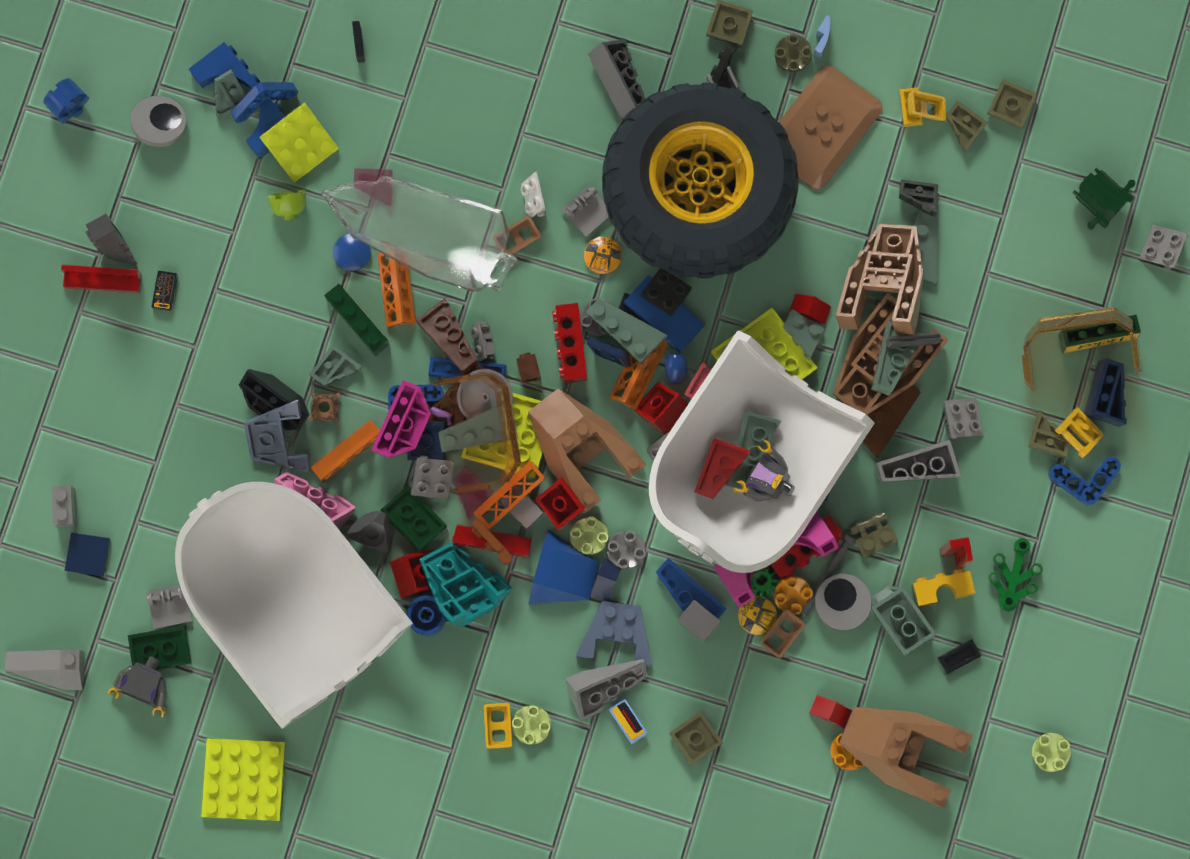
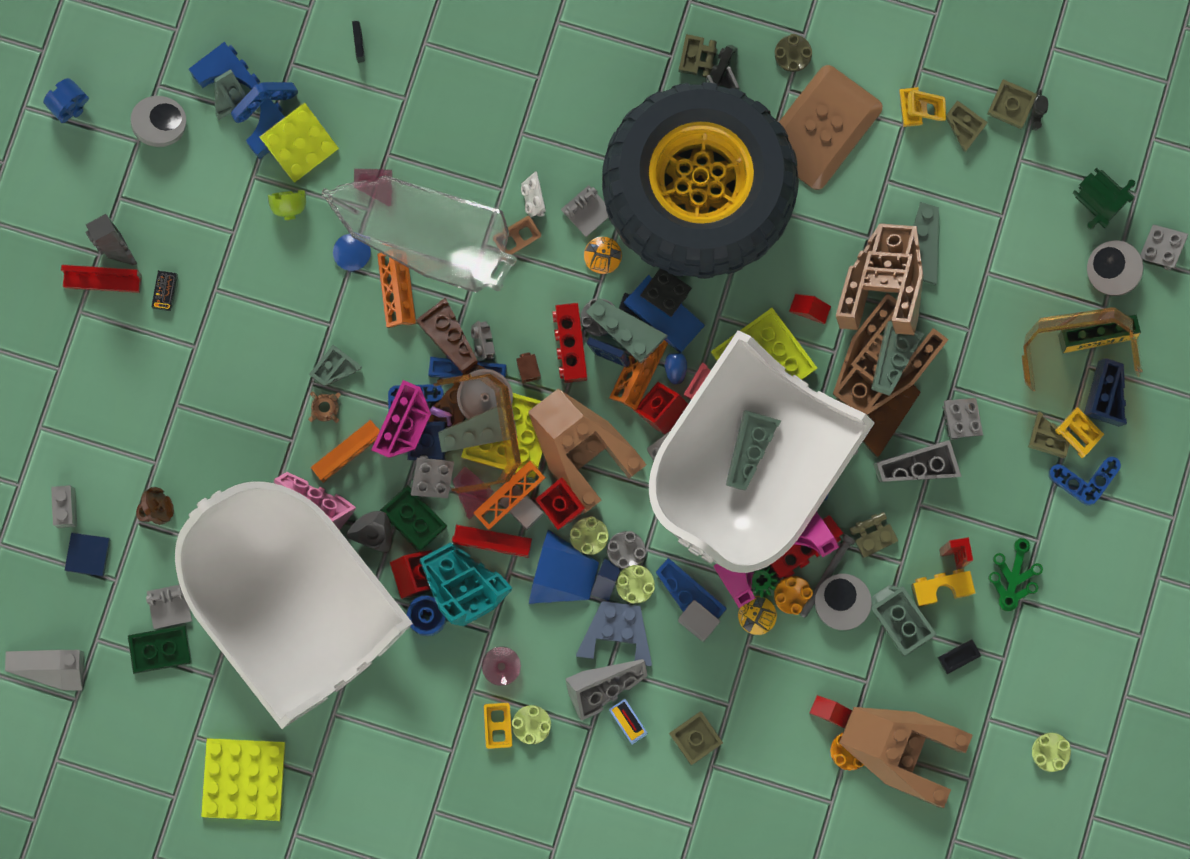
dark grey torso [108,656,167,717] -> none
black wedge [239,369,310,430] -> none
sand blue wing [244,400,311,473] -> none
dark green brick [324,283,390,356] -> none
dark orange hinge [472,519,512,565] -> none
dark grey wedge [588,39,645,119] -> none
red wing [694,438,751,499] -> none
olive plate [706,0,753,47] -> none
dark grey torso [733,440,795,501] -> none
medium nougat piece [761,609,805,658] -> none
sand green wing [783,309,825,360] -> none
light blue slope [813,15,831,59] -> none
dark grey axle [886,333,941,348] -> none
pearl dark grey wing [899,179,938,217] -> none
none -> reddish brown tile [136,487,174,525]
none -> clear pink dish [482,647,521,686]
none -> yellowish green dish [616,565,655,604]
none -> olive plate [678,34,717,78]
none -> pearl dark grey piece [1031,89,1049,130]
none -> light grey piece [1087,240,1144,296]

